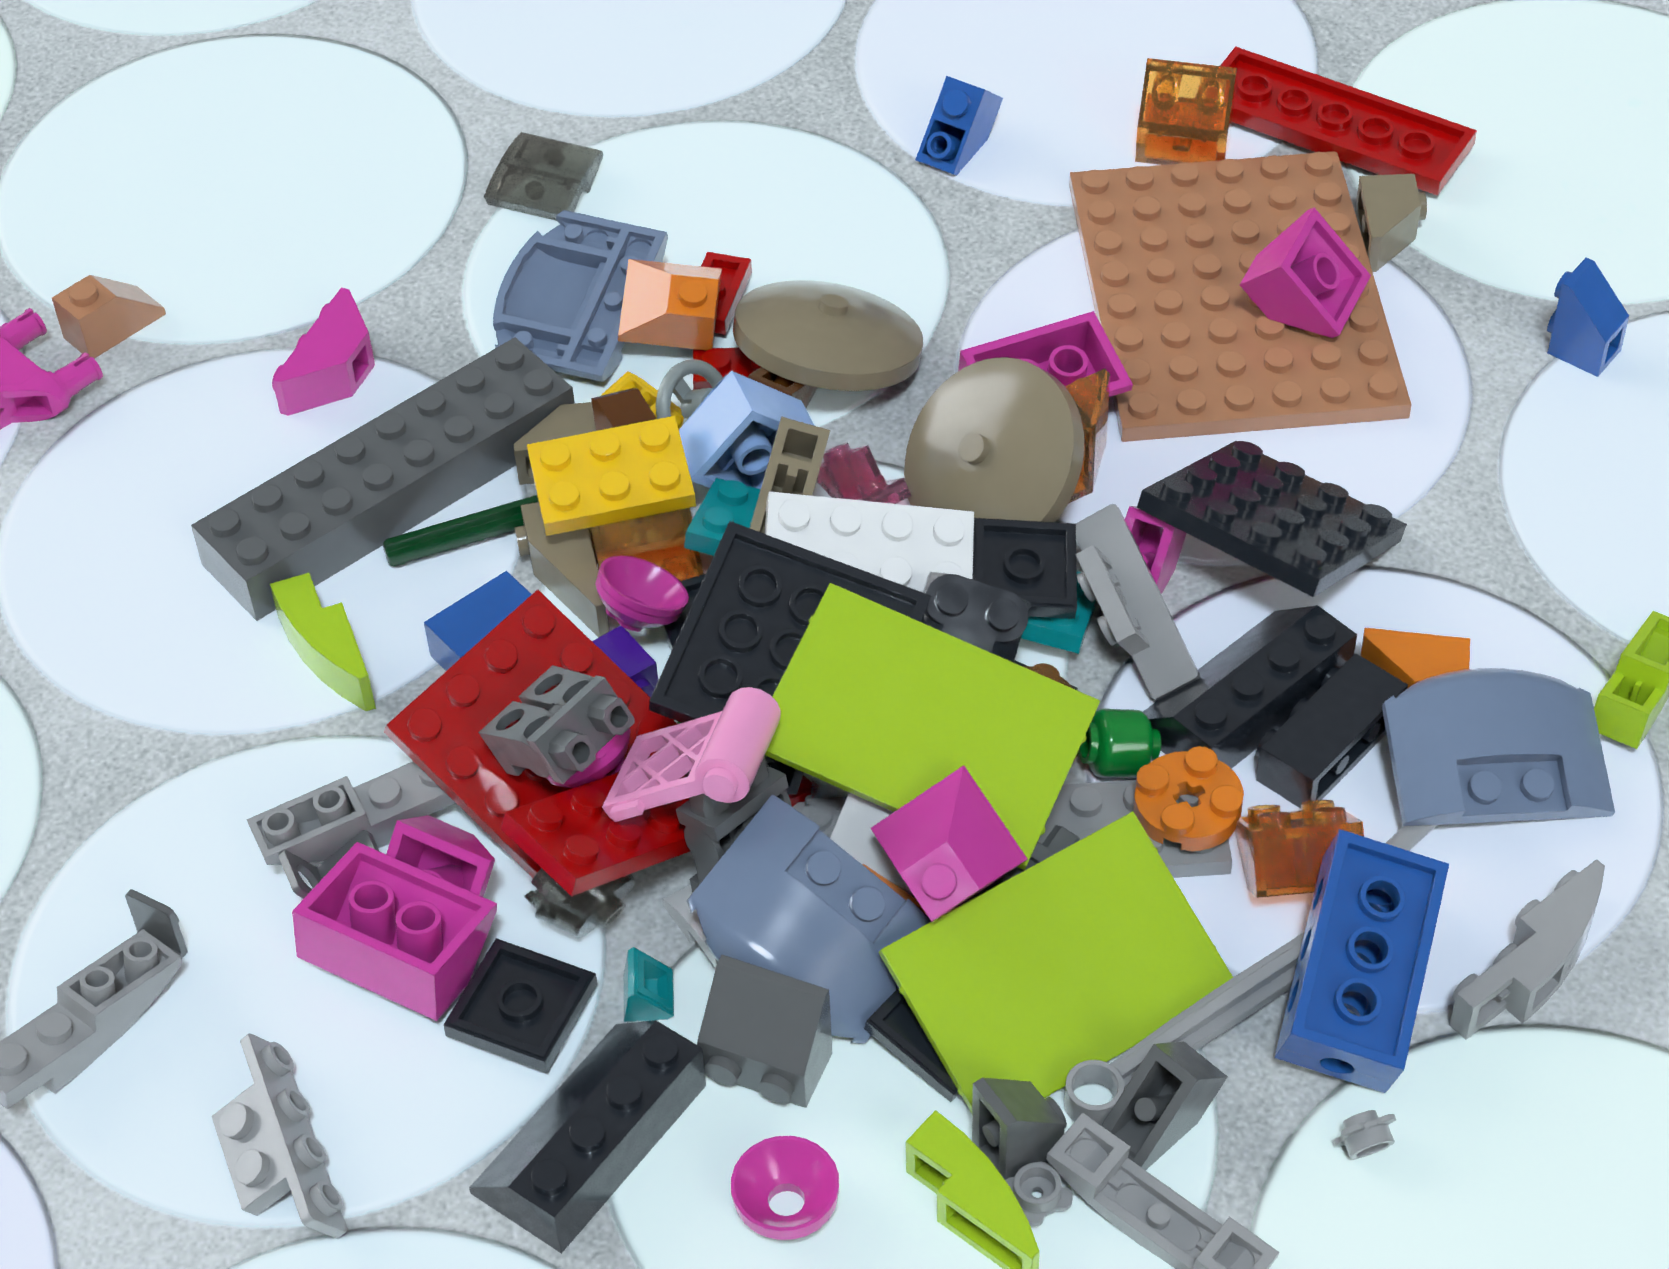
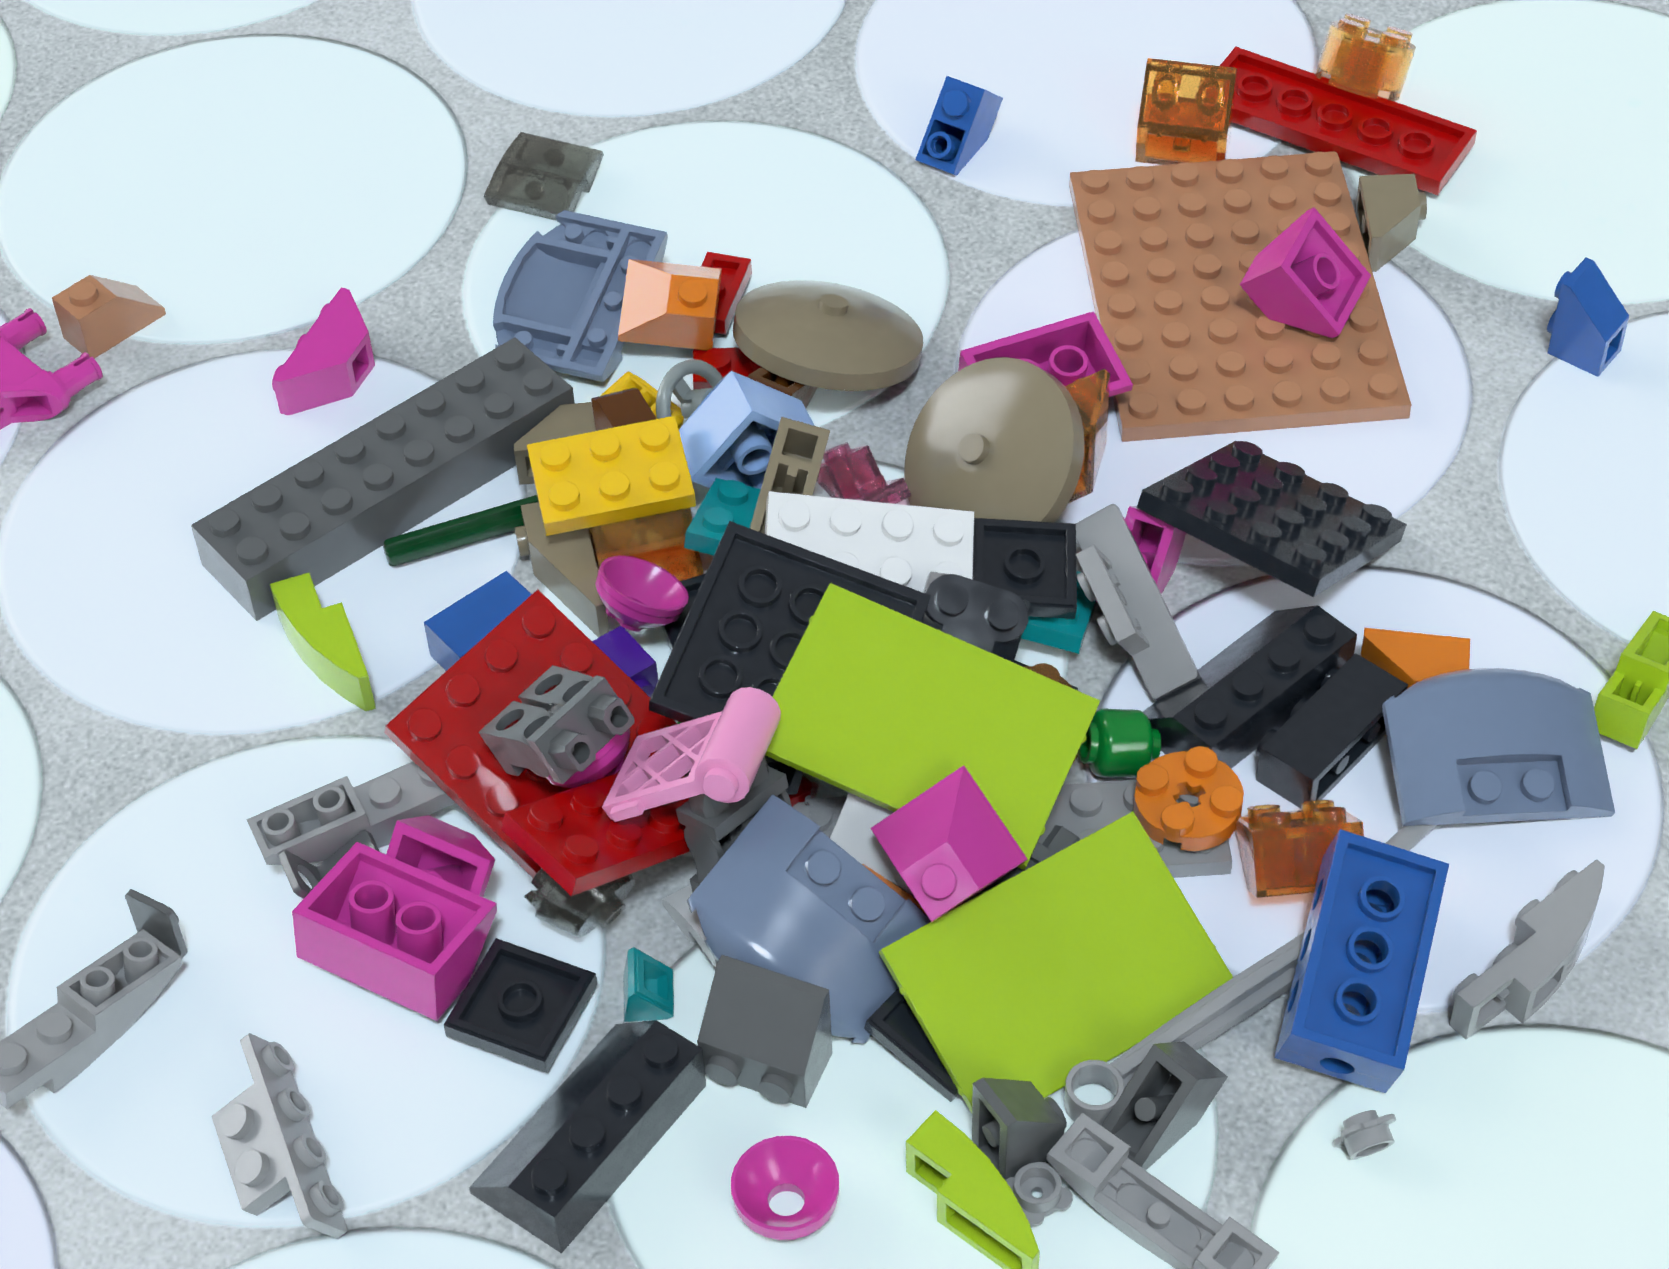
none -> clear orange brick [1315,14,1416,101]

